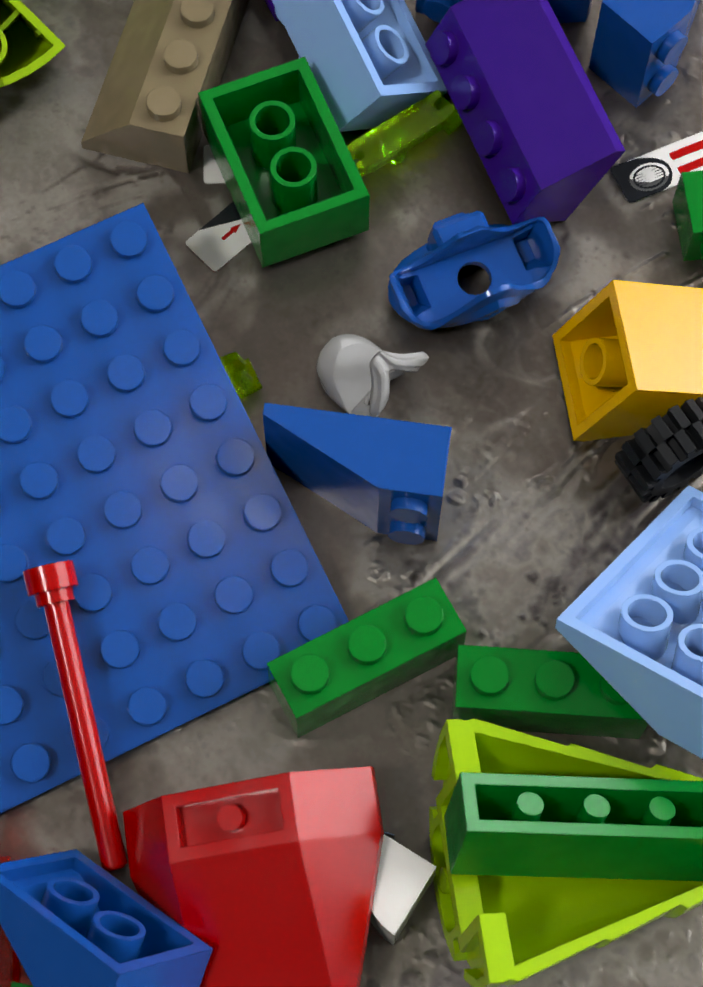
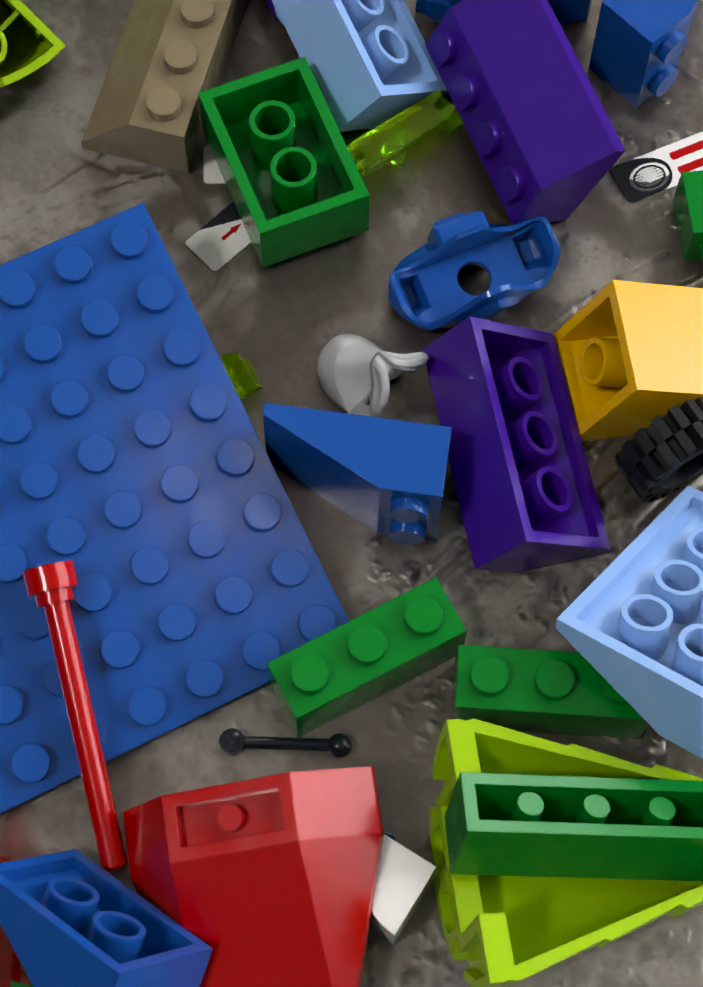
none -> black hinge [219,728,352,758]
none -> dark purple slope [422,316,611,573]

